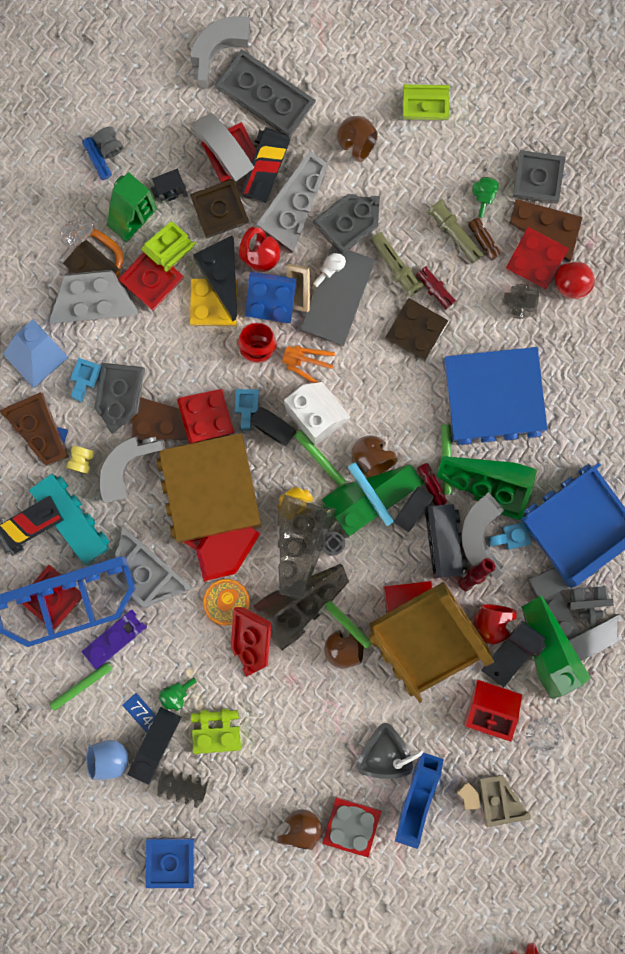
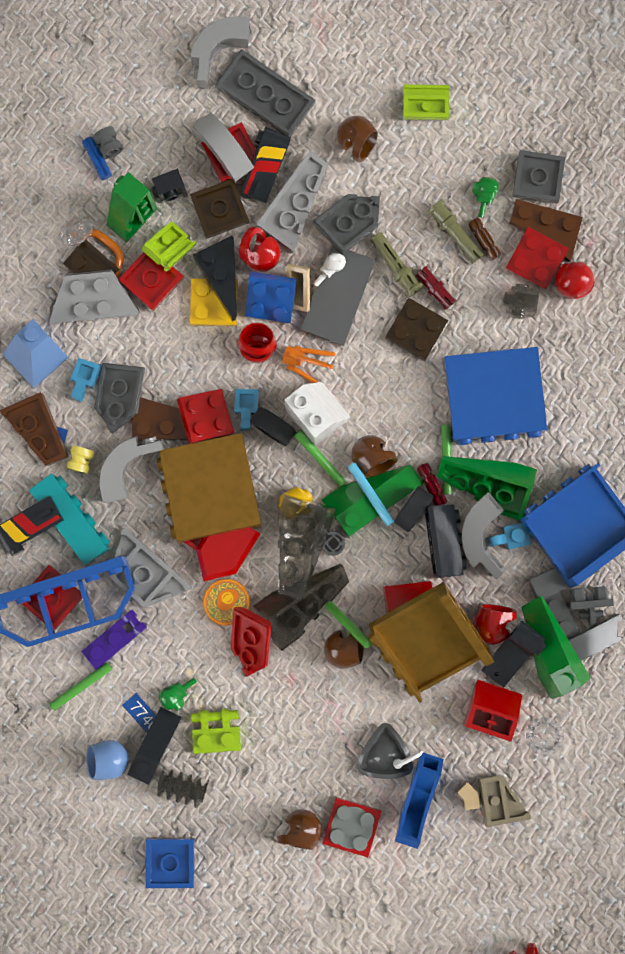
dark red pin [458,558,496,592] -> none

